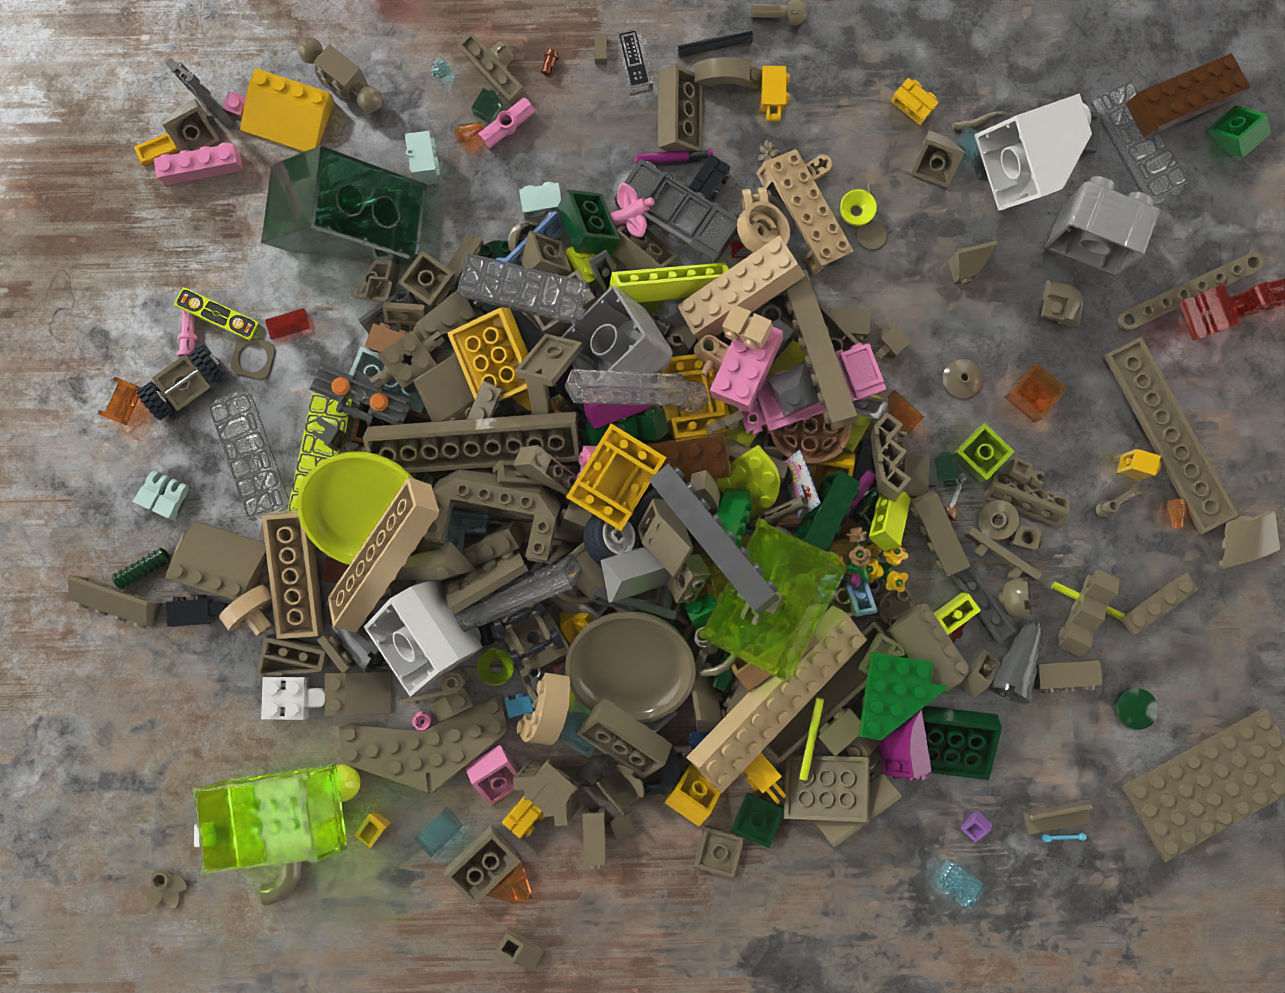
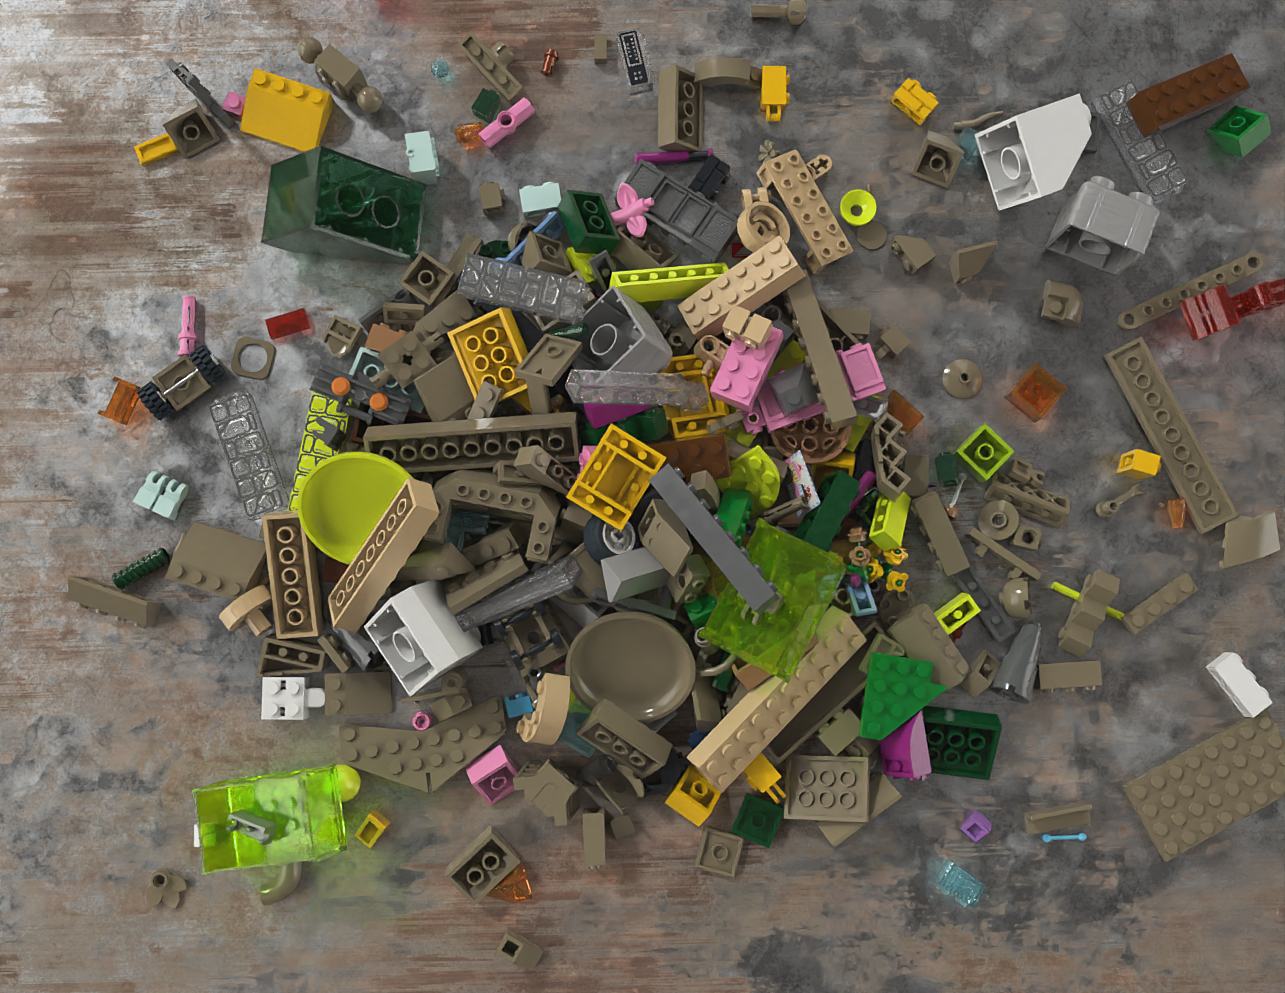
bright pink brick [154,142,243,185] -> none
black hinge [166,595,229,627] -> none
tile [174,287,259,341] -> none
dark tan slope [351,260,400,303] -> none
clear light blue brick [414,807,464,857] -> none
lime piece [476,648,514,686] -> none
yellow brick [502,796,544,839] -> none
yellow slope [559,612,594,644] -> none
black axle [677,30,753,57] -> none
neon yellow bar [799,697,824,780] -> none
dark green dish [1115,688,1158,730] -> none
none -> hinge [226,810,277,845]
none -> dark tan slope [322,315,363,358]
none -> dark tan brick [479,182,506,215]
none -> clear green piece [548,323,589,339]
none -> dark tan slope [890,235,936,274]
none -> white brick [1206,652,1273,718]

